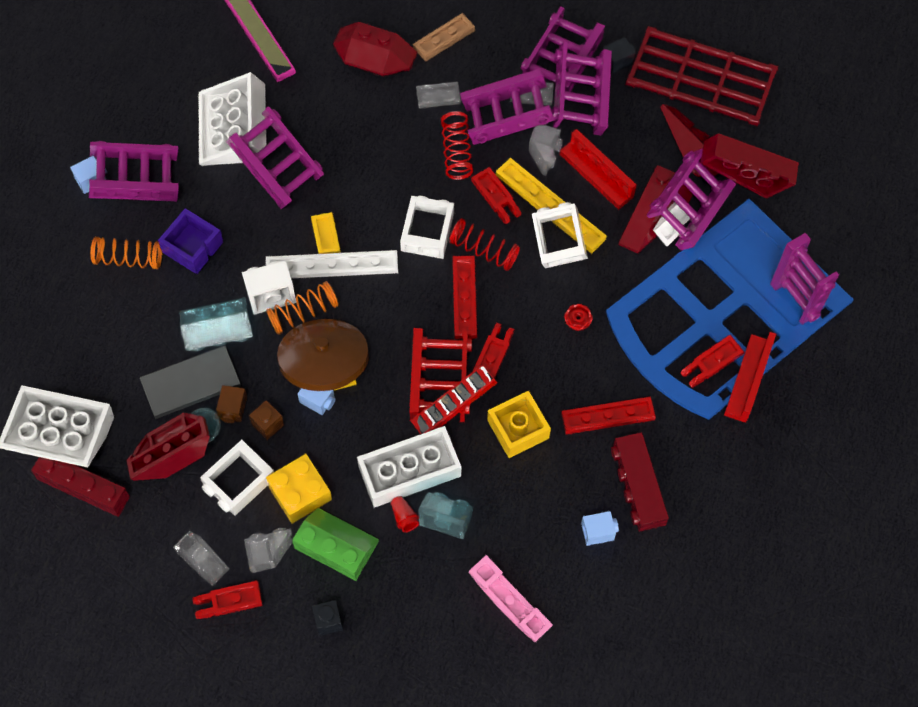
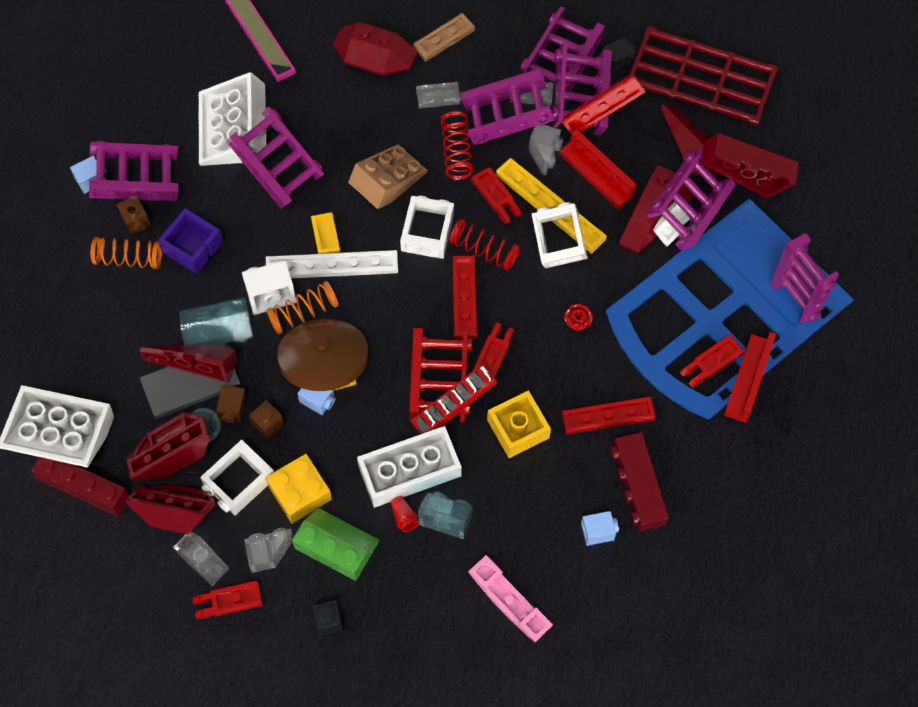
none -> reddish brown brick [116,195,151,235]
none -> dark red wedge [125,485,216,534]
none -> dark red wedge [140,344,238,383]
none -> medium nougat slope [348,145,428,209]
none -> tile [562,73,645,135]

